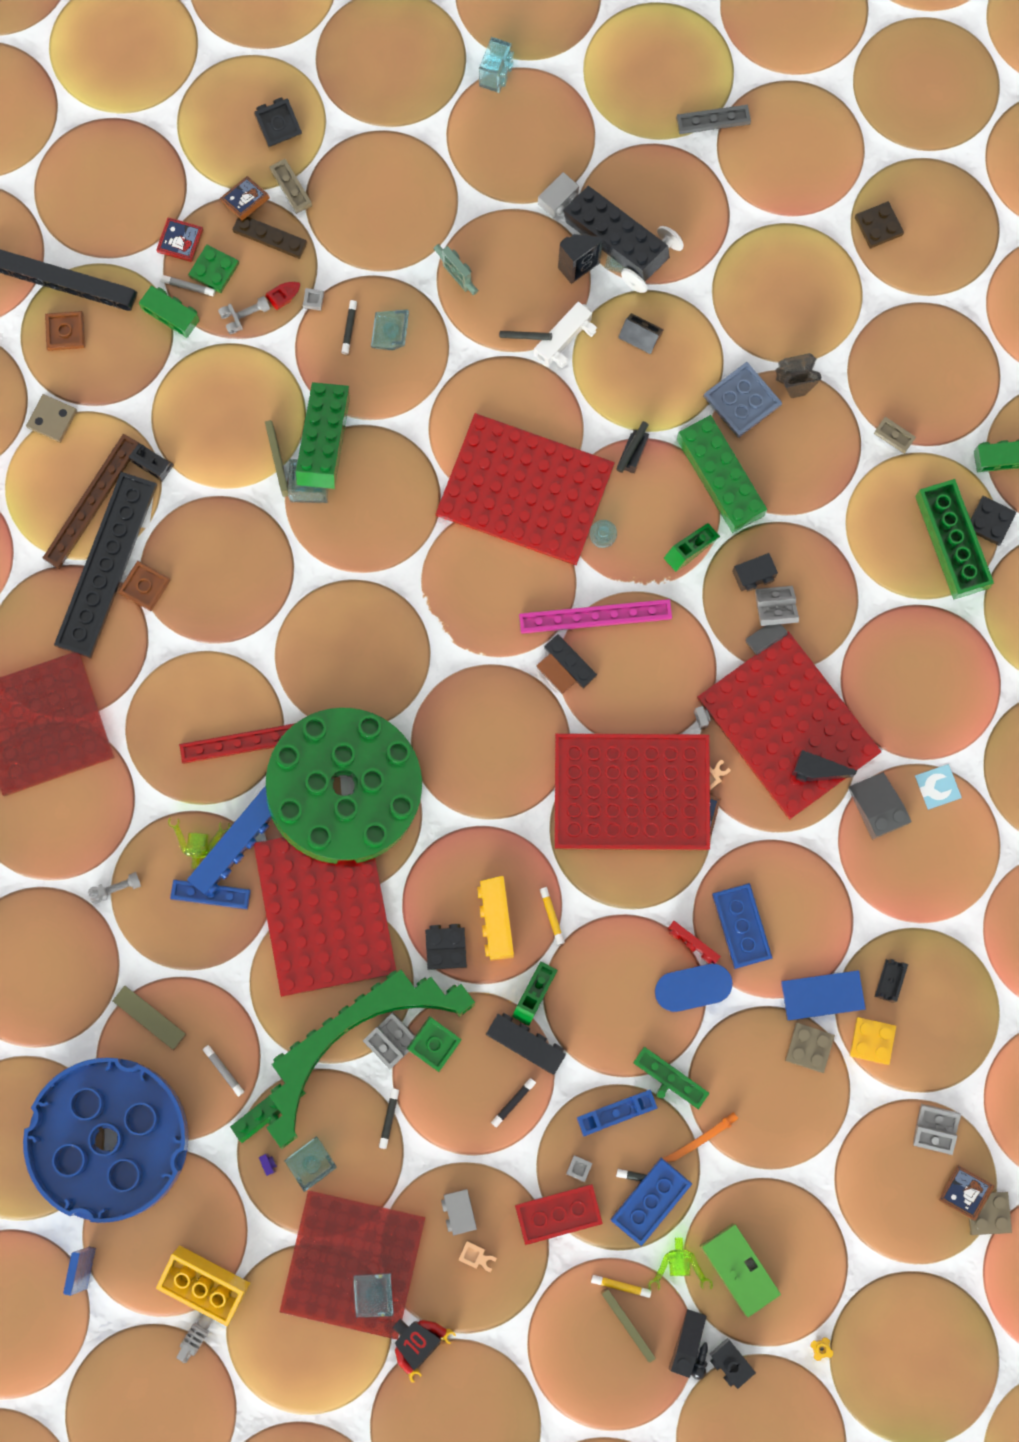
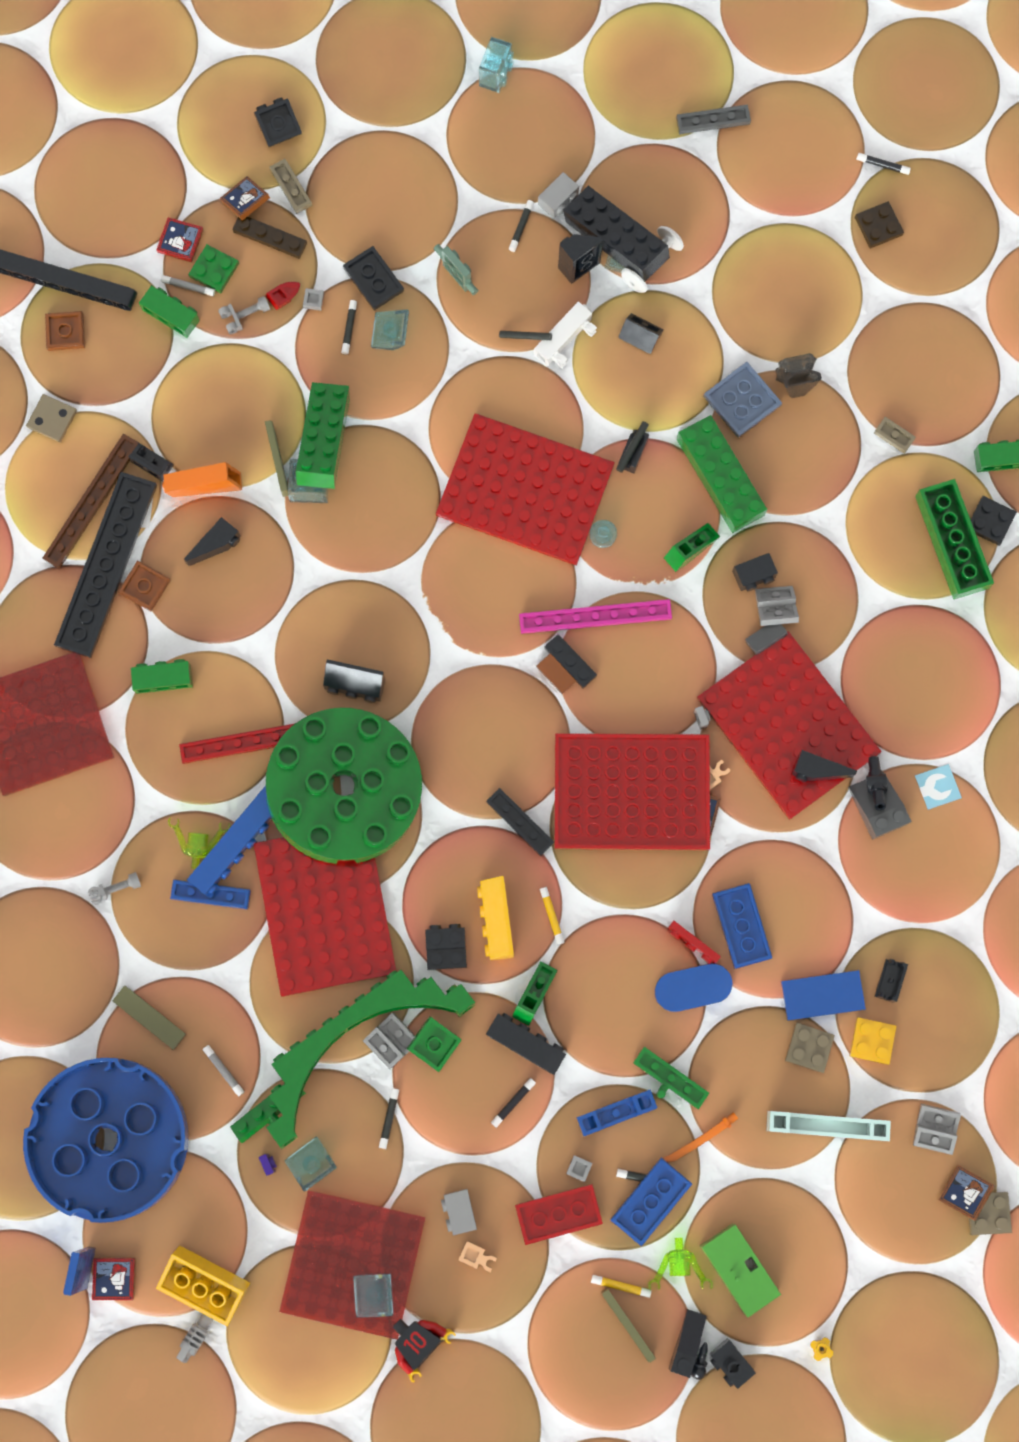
none -> tile [92,1258,135,1300]
none -> green brick [131,659,193,694]
none -> orange slope [162,462,242,497]
none -> black slope [184,517,241,566]
none -> black slope [323,659,385,703]
none -> black plate [343,246,404,310]
none -> black plate [486,788,554,857]
none -> pearl dark grey bar [509,200,534,252]
none -> light aqua arch [766,1111,891,1141]
none -> black bar [856,153,911,175]
none -> black pin [866,756,888,810]

